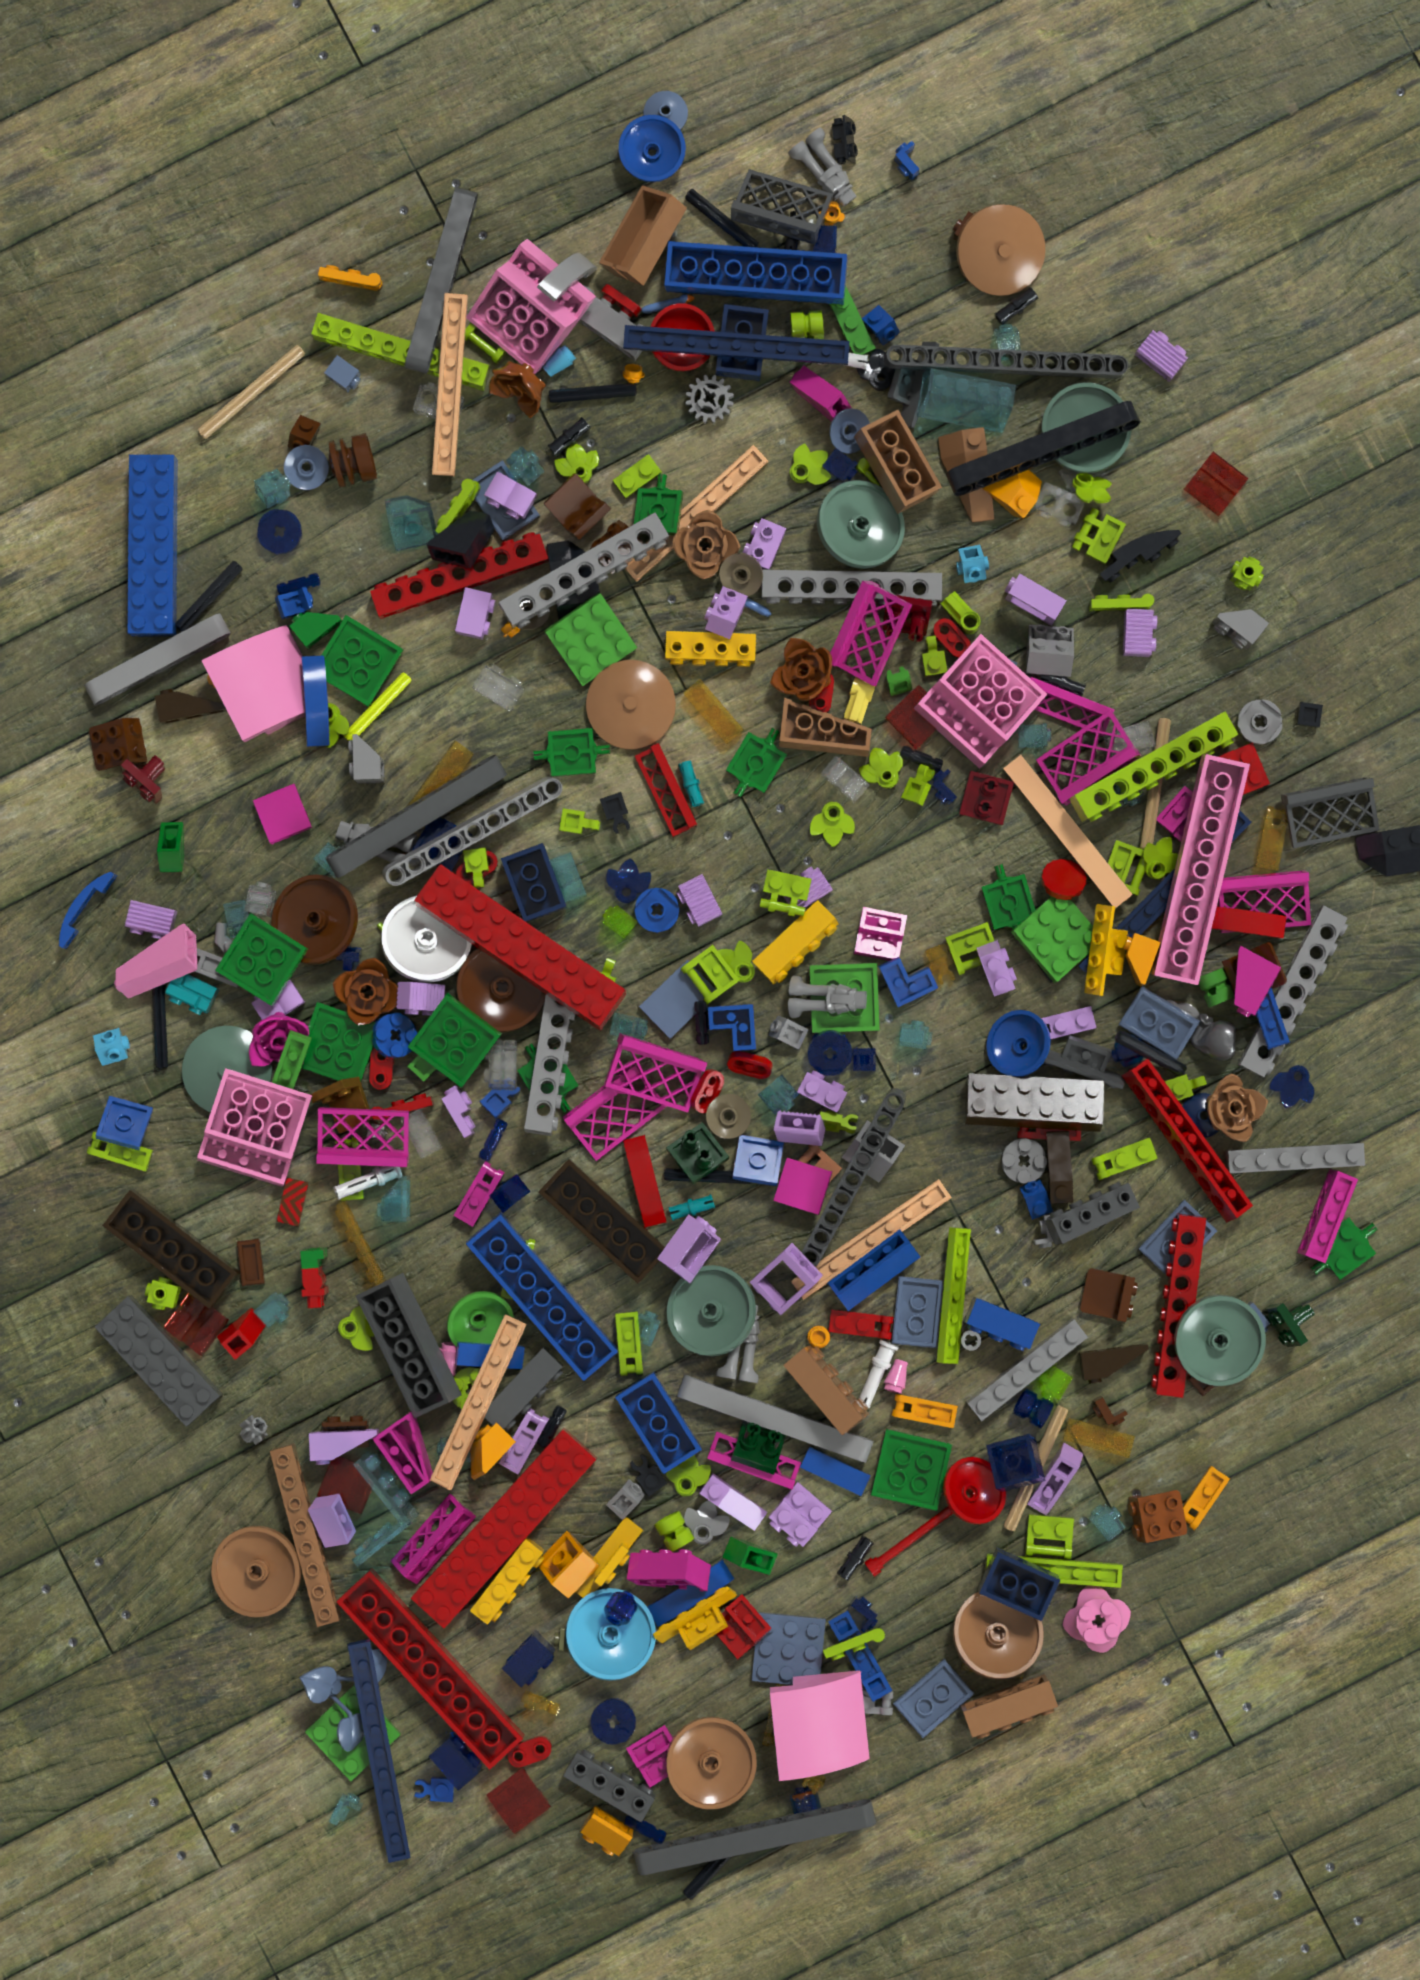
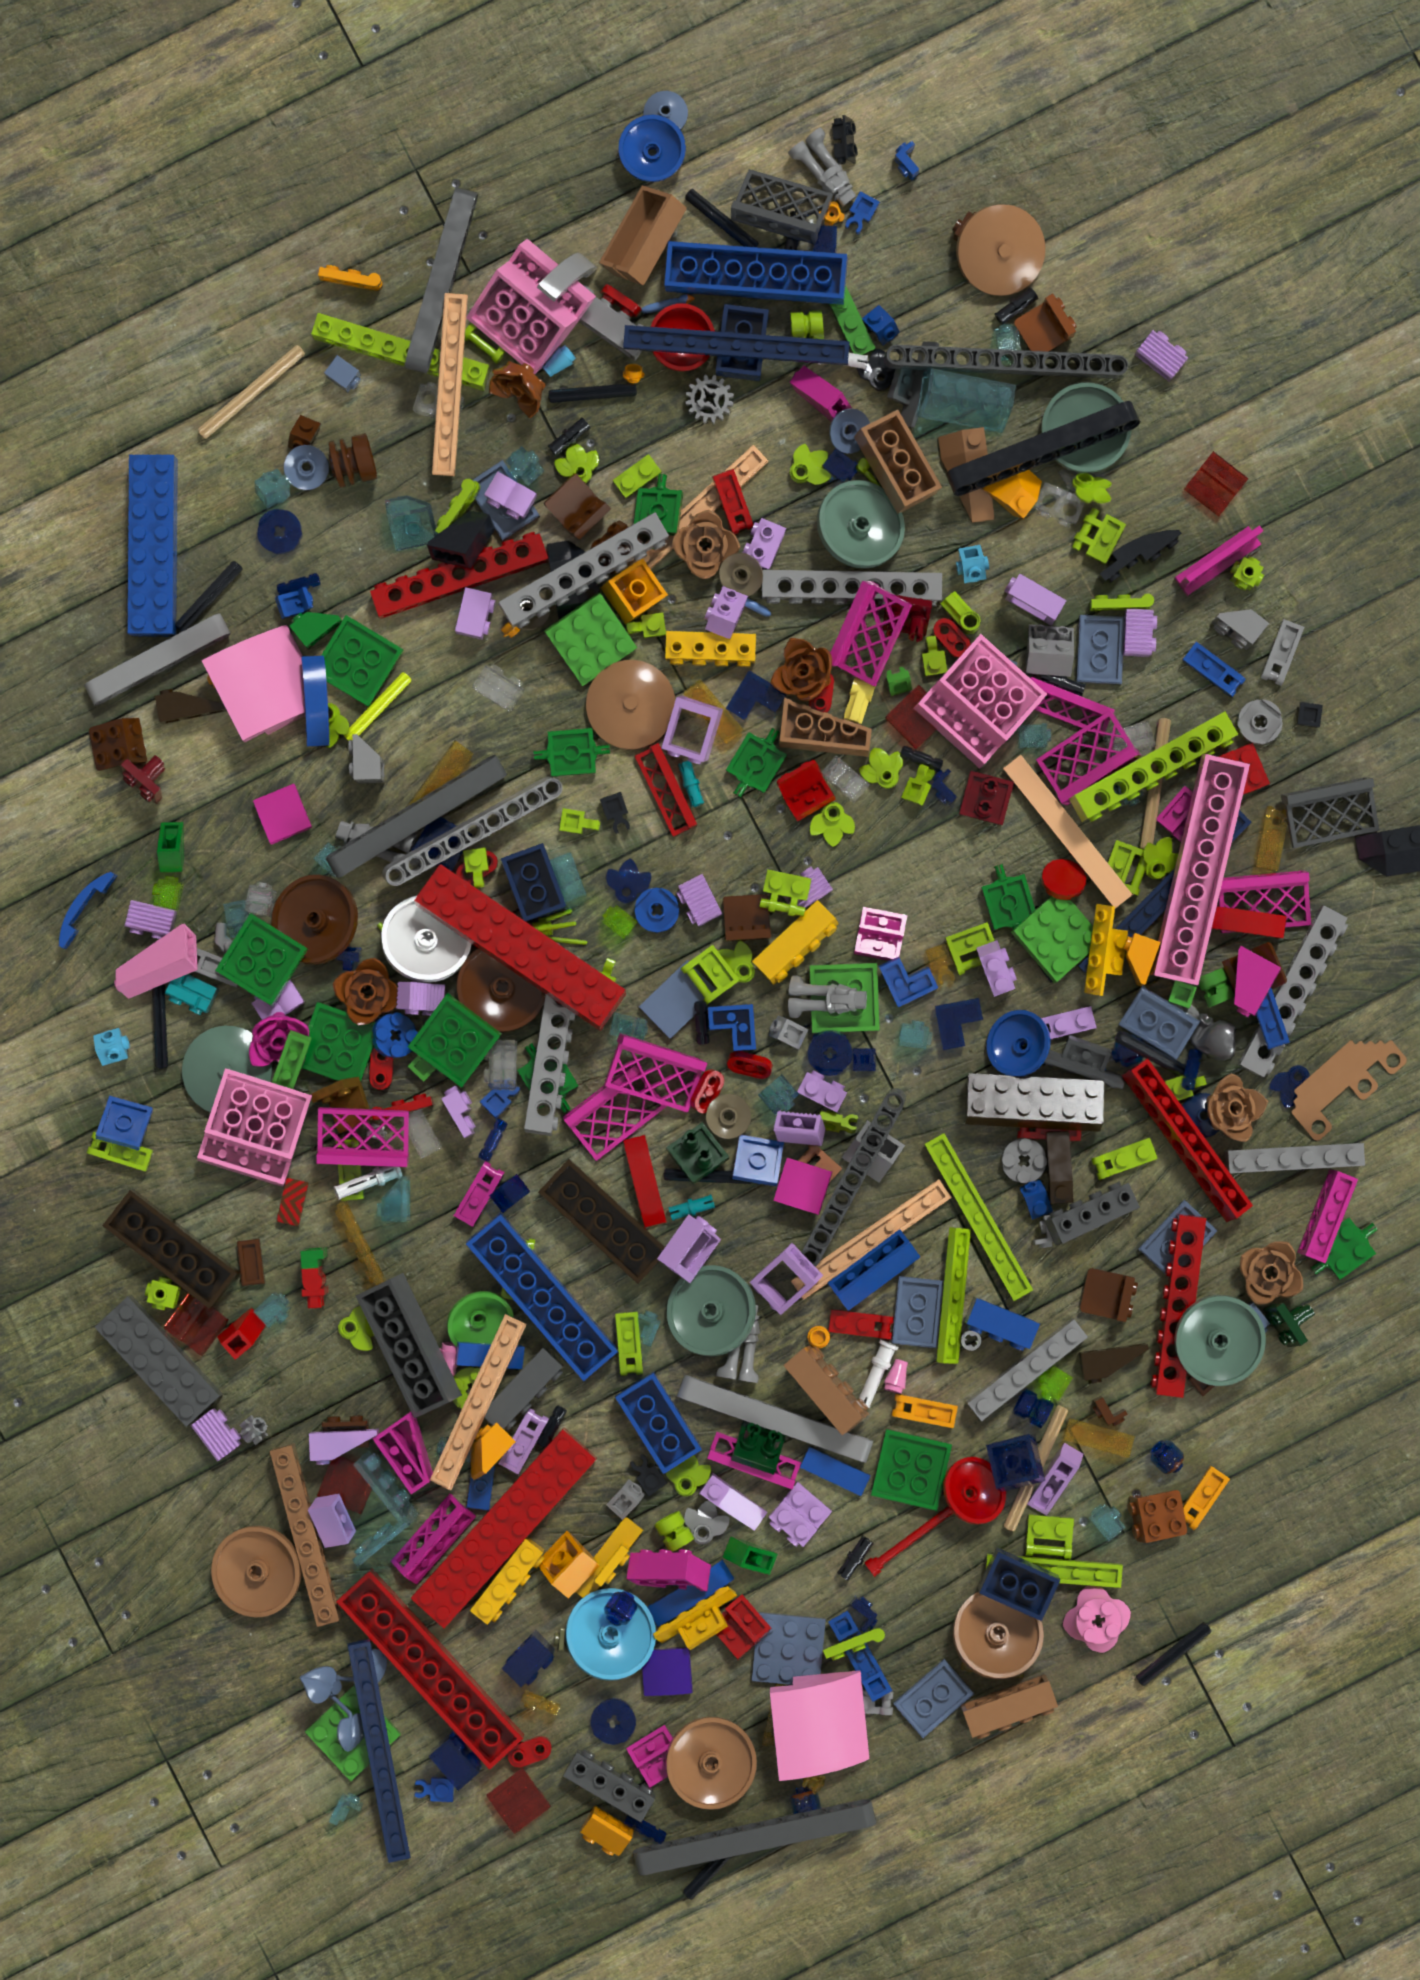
none -> clear neon green brick [152,876,184,911]
none -> lavender brick [190,1408,241,1462]
none -> blue plate [467,1465,495,1510]
none -> lime plant [532,909,587,945]
none -> light orange slope [601,559,668,625]
none -> lime plate [626,613,666,639]
none -> dark purple slope [642,1647,693,1696]
none -> lavender window [662,695,723,764]
none -> red plate [712,469,754,535]
none -> reddish brown bracket [723,894,771,942]
none -> clear blue plate [726,670,787,721]
none -> red bracket [776,760,836,822]
none -> blue plate [845,191,880,235]
none -> lime plate [924,1133,1033,1301]
none -> clear blue plate [934,998,983,1050]
none -> dark orange bracket [1014,293,1077,352]
none -> sand blue tile [1076,615,1125,685]
none -> black axle [1136,1622,1211,1686]
none -> clear blue head [1150,1440,1184,1474]
none -> bright green tile [1168,980,1197,1009]
none -> dark pink fence [1174,525,1263,596]
none -> clear blue axle [1181,1048,1202,1091]
none -> blue plate [1182,642,1246,698]
none -> medium nougat brick [1240,1241,1303,1305]
none -> light grey plate [1260,619,1304,686]
none -> medium nougat piece [1292,1040,1407,1141]

